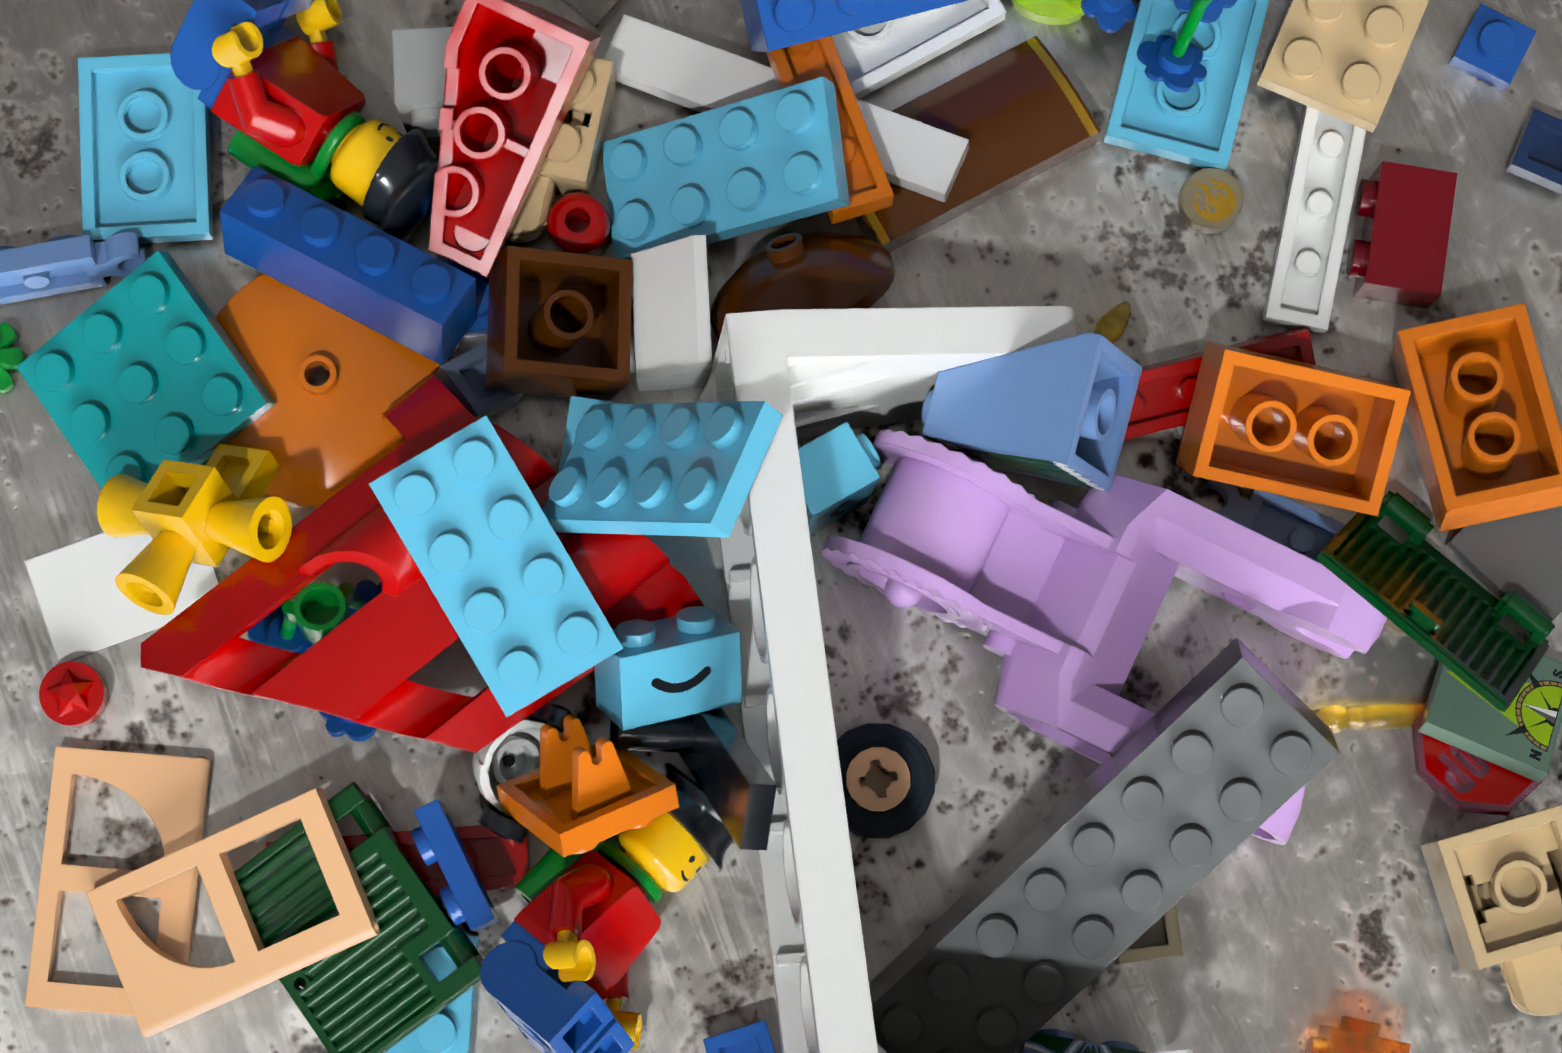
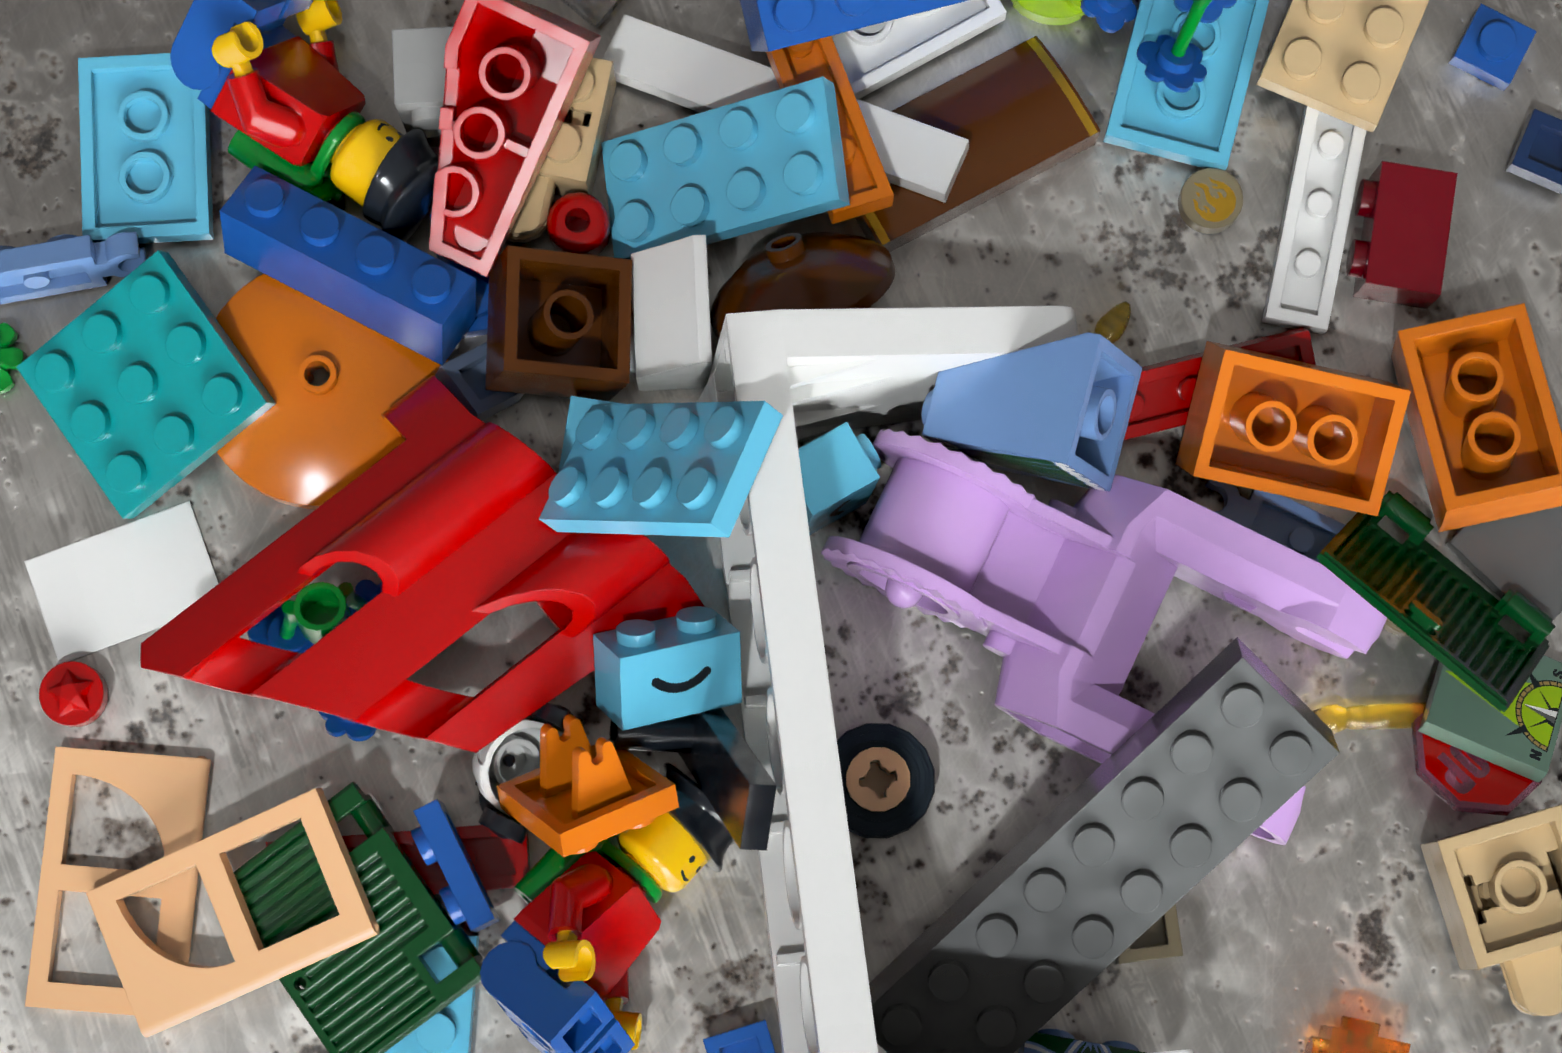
yellow brick [97,444,292,615] -> none
medium azure plate [369,416,624,717] -> none

